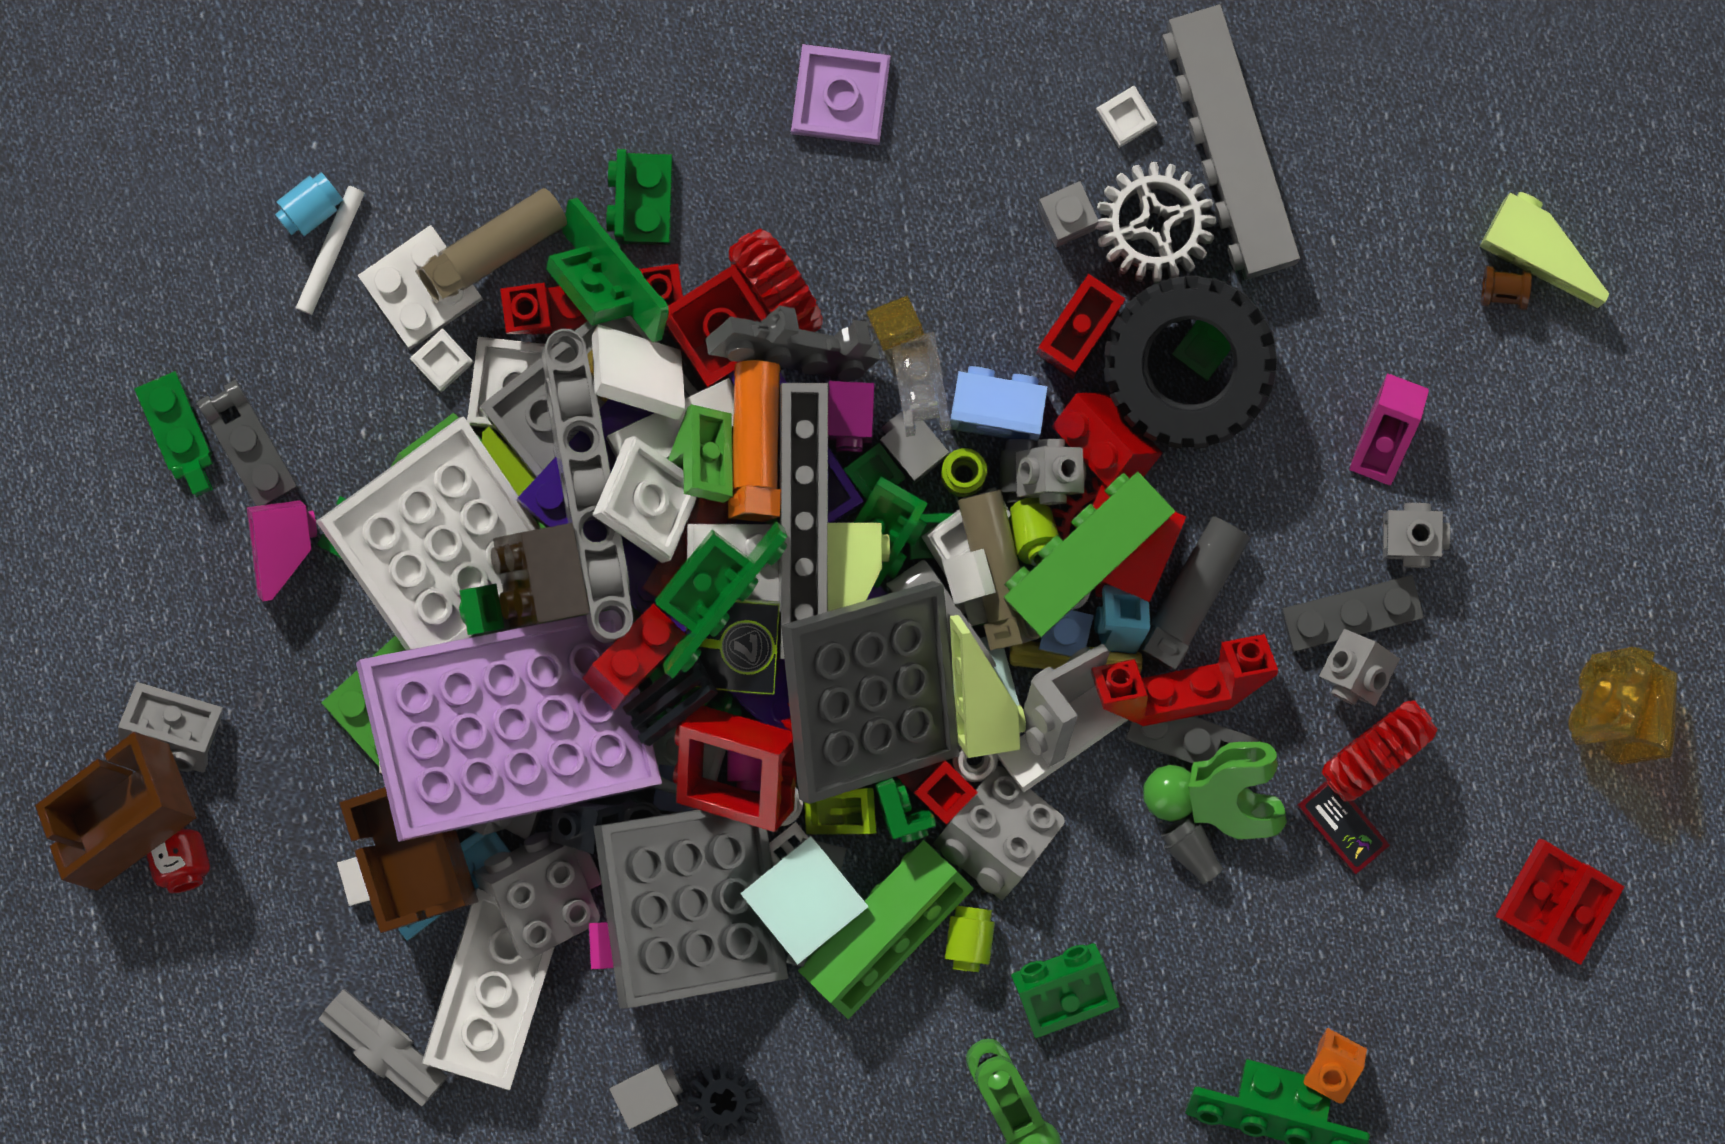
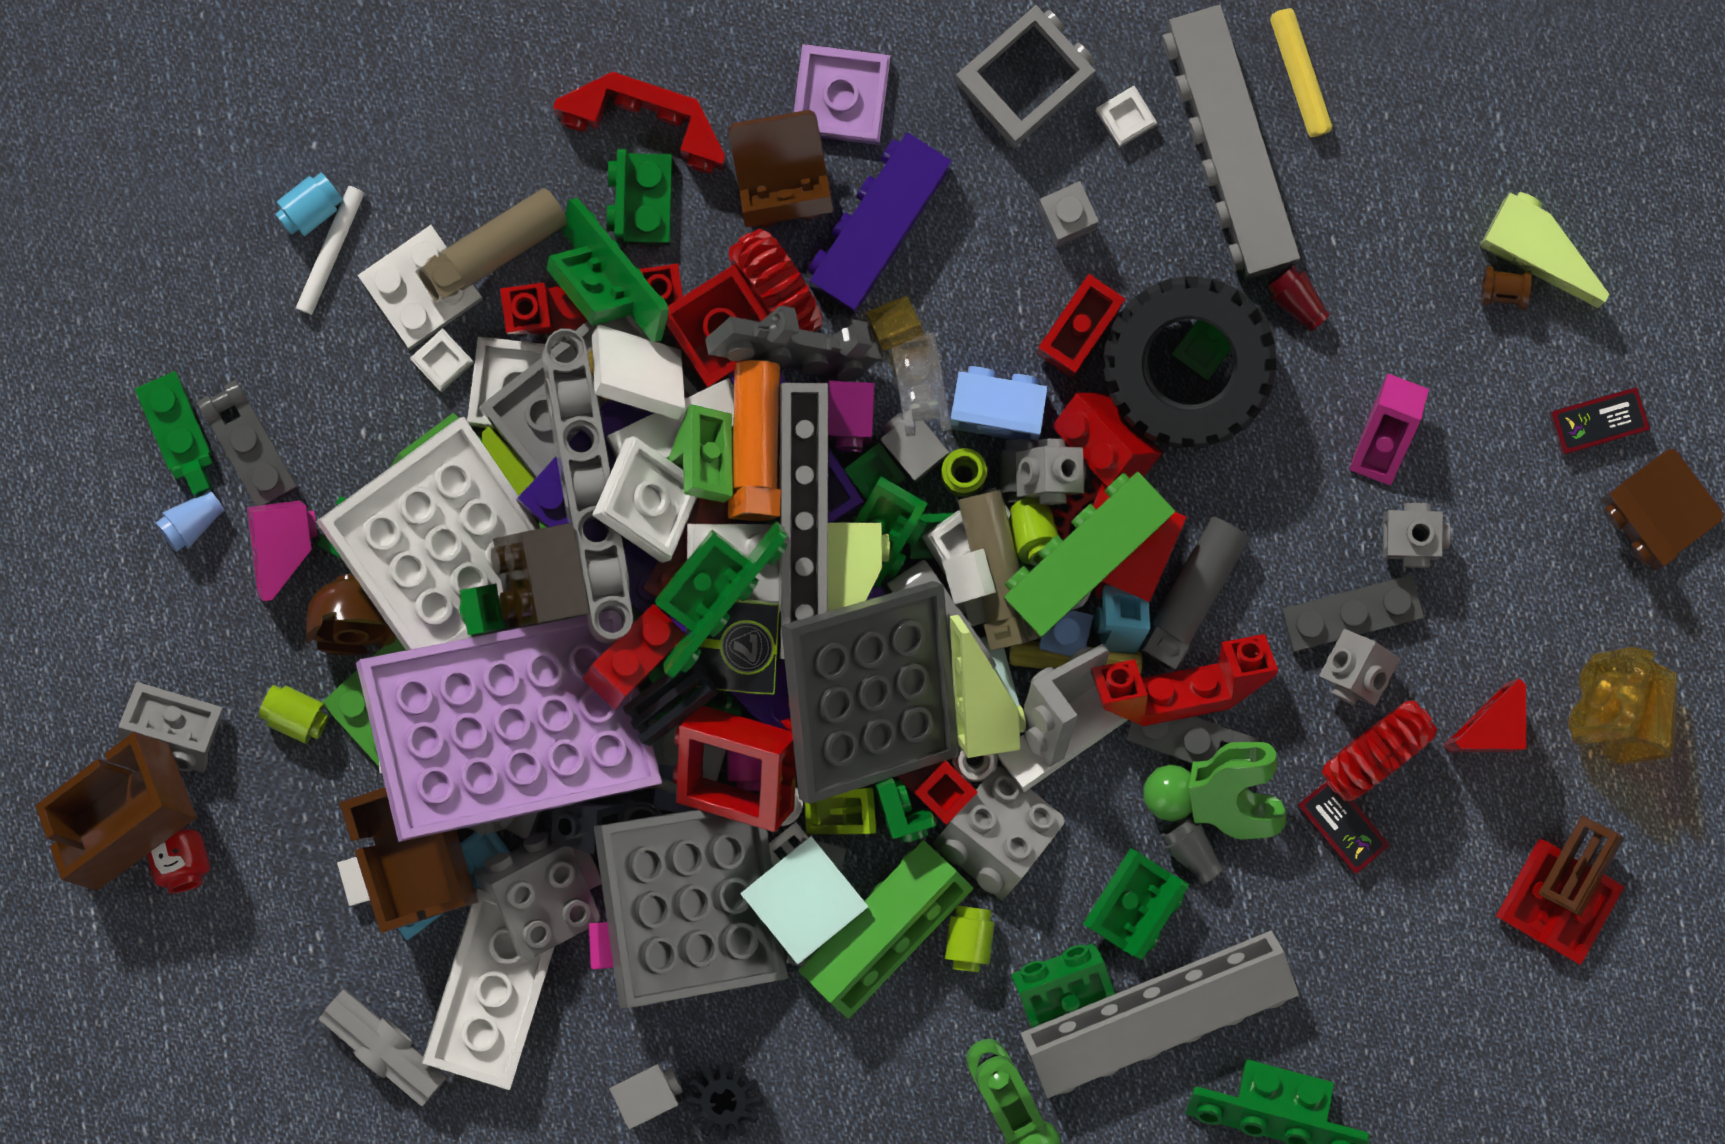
white gear [1095,162,1216,284] -> none
orange bracket [1304,1028,1367,1104] -> none
none -> light blue cone [155,490,225,552]
none -> lime brick [258,685,329,744]
none -> reddish brown cylinder [306,574,396,655]
none -> red slope [553,71,727,174]
none -> reddish brown bracket [728,110,834,228]
none -> dark purple brick [807,132,952,316]
none -> light grey window [955,5,1096,148]
none -> light grey brick [1020,930,1299,1098]
none -> green bracket [1083,848,1189,960]
none -> dark red cone [1266,264,1330,332]
none -> light yellow axle [1270,8,1332,137]
none -> red slope [1443,678,1526,753]
none -> reddish brown tile [1538,815,1624,917]
none -> tile [1549,387,1650,456]
none -> reddish brown bracket [1600,449,1723,571]

